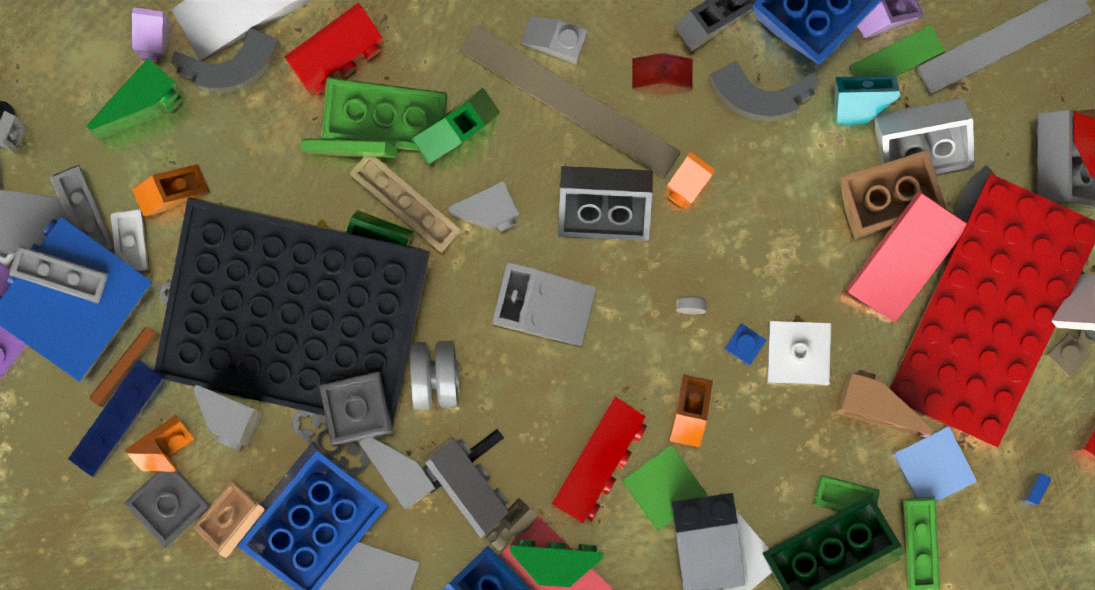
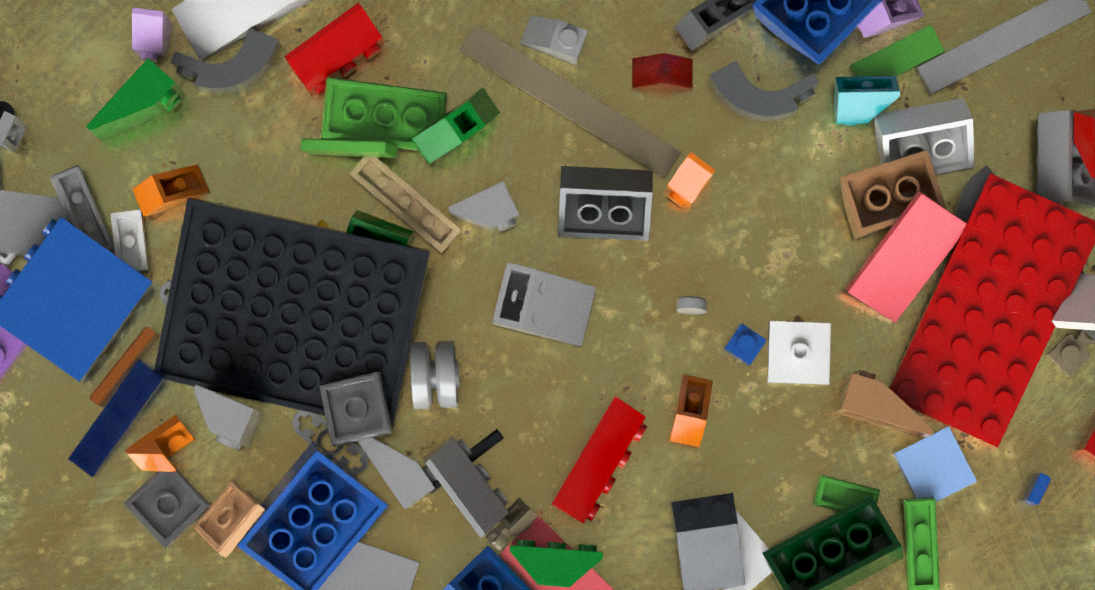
light grey tile [9,245,108,304] -> none
bright green tile [622,445,708,531] -> none

